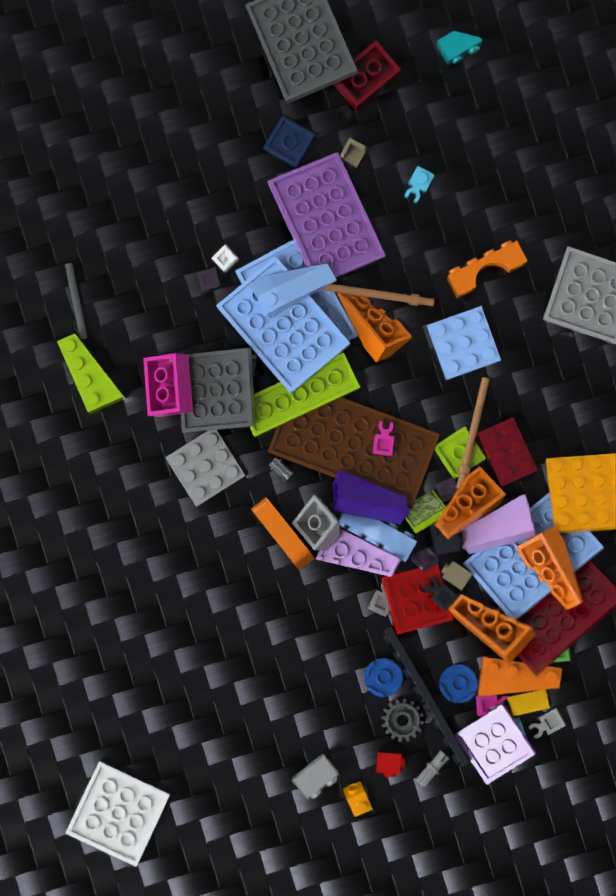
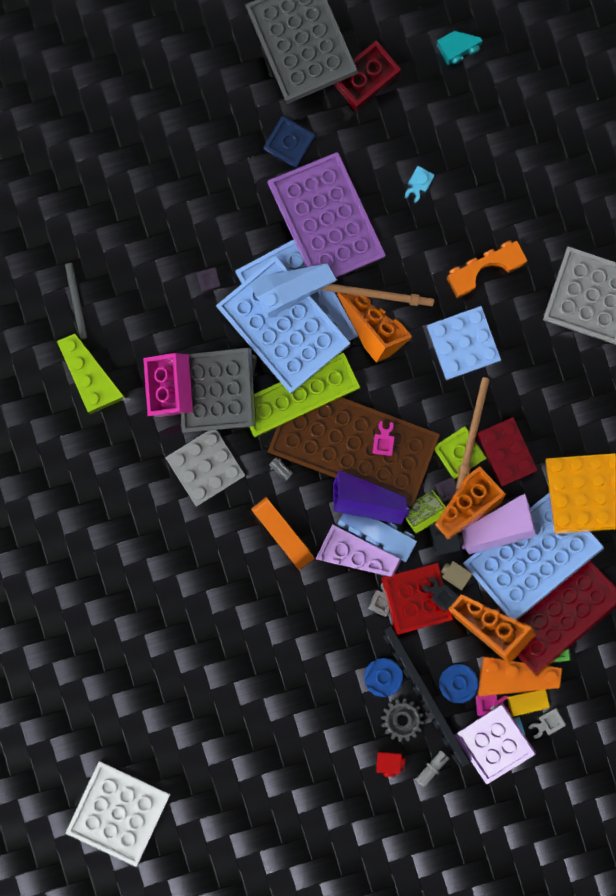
white tile [212,245,239,272] -> none
light grey slope [292,495,340,550] -> none
light grey brick [292,753,338,799] -> none
dark tan panel [340,138,366,168] -> none
light orange bracket [343,781,372,817] -> none
clear purple plate [411,547,439,572] -> none
orange wedge [516,526,582,610] -> none

